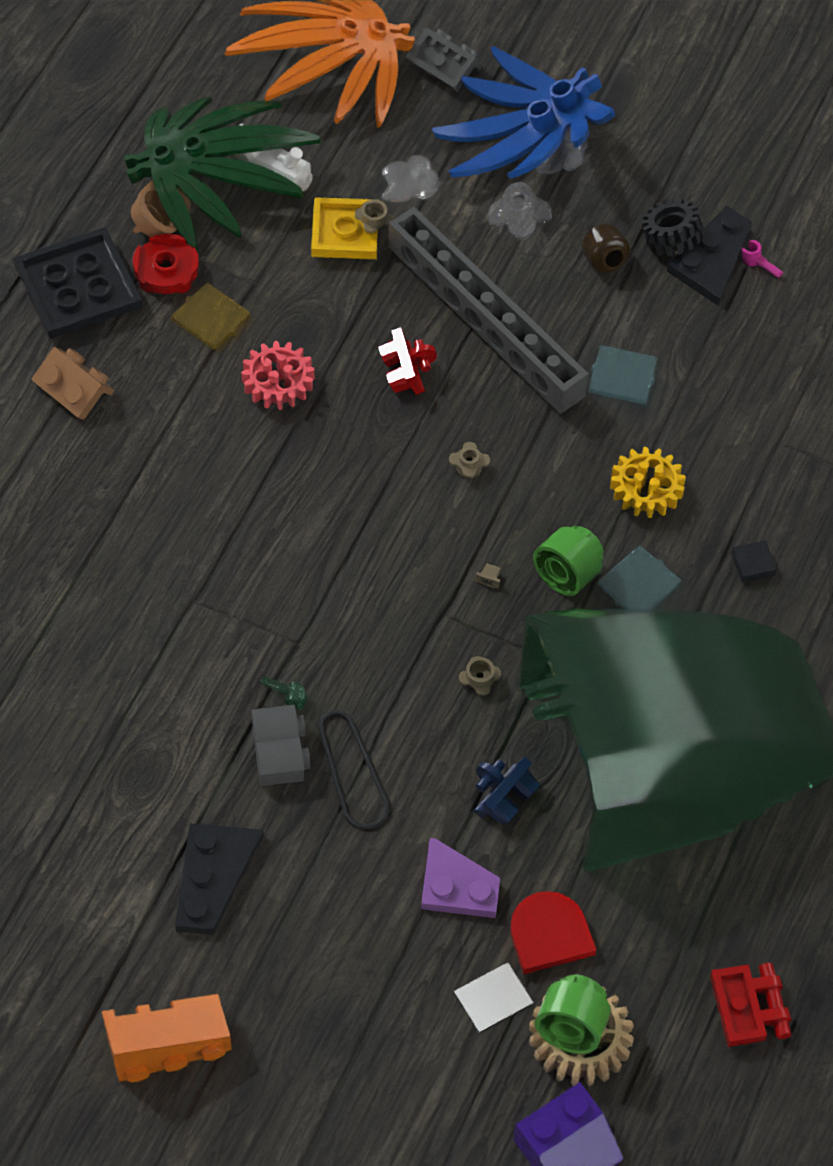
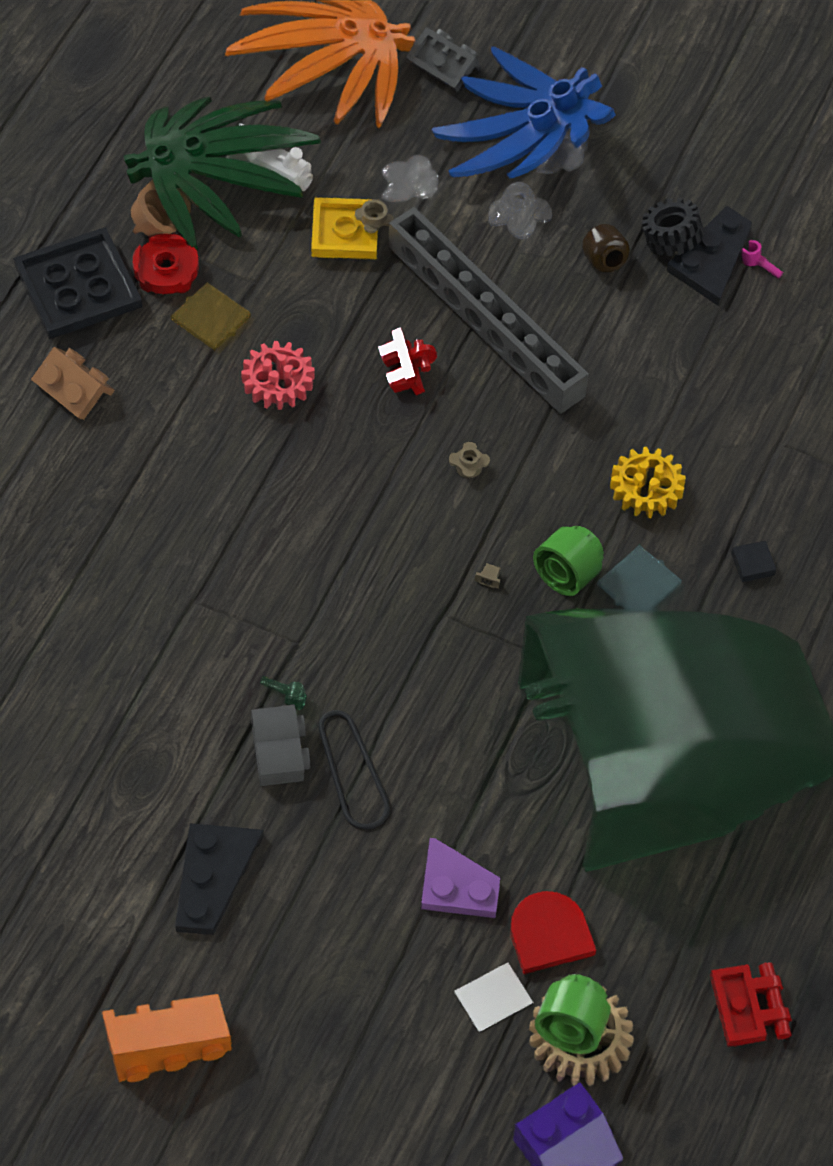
dark tan plate [459,656,501,695] -> none
dark blue hips [473,756,540,825] -> none
clear light blue piece [588,345,657,405] -> none

